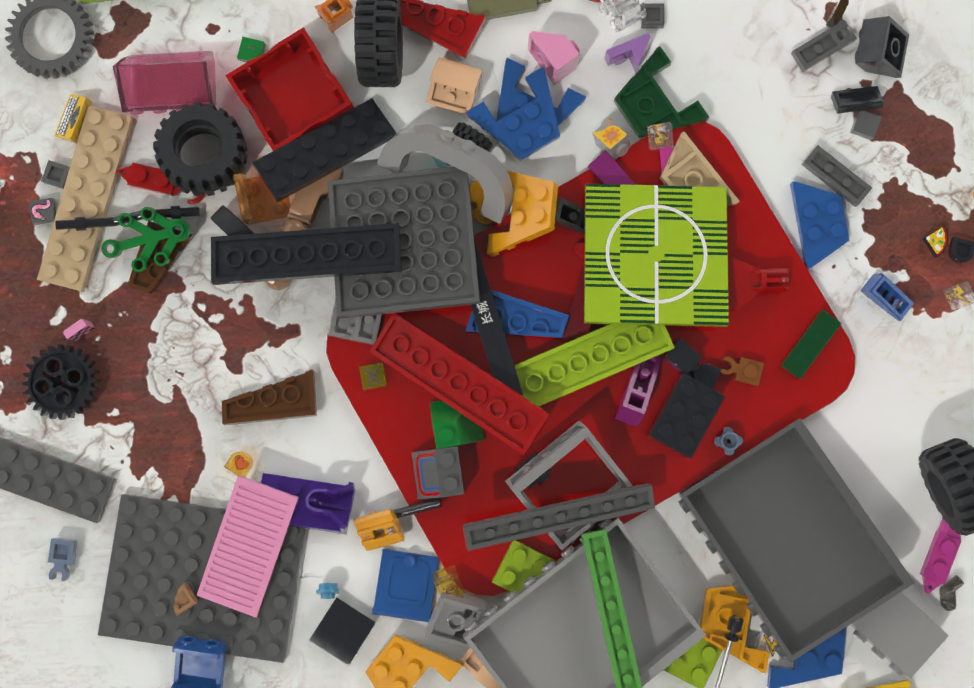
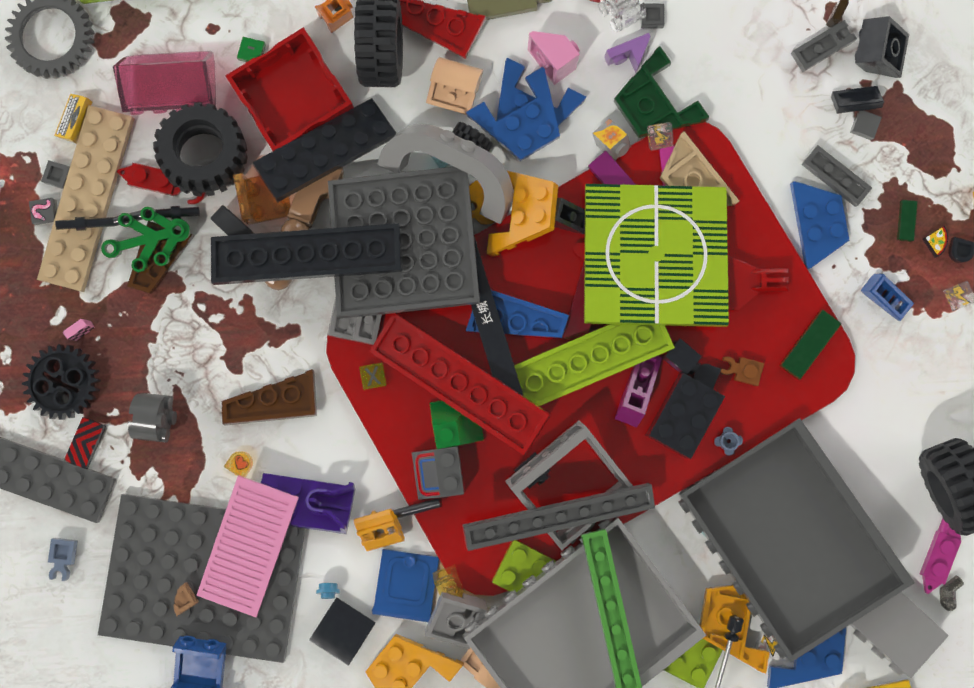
none -> tile [64,417,106,469]
none -> dark grey brick [128,393,177,443]
none -> dark green piece [897,200,918,242]

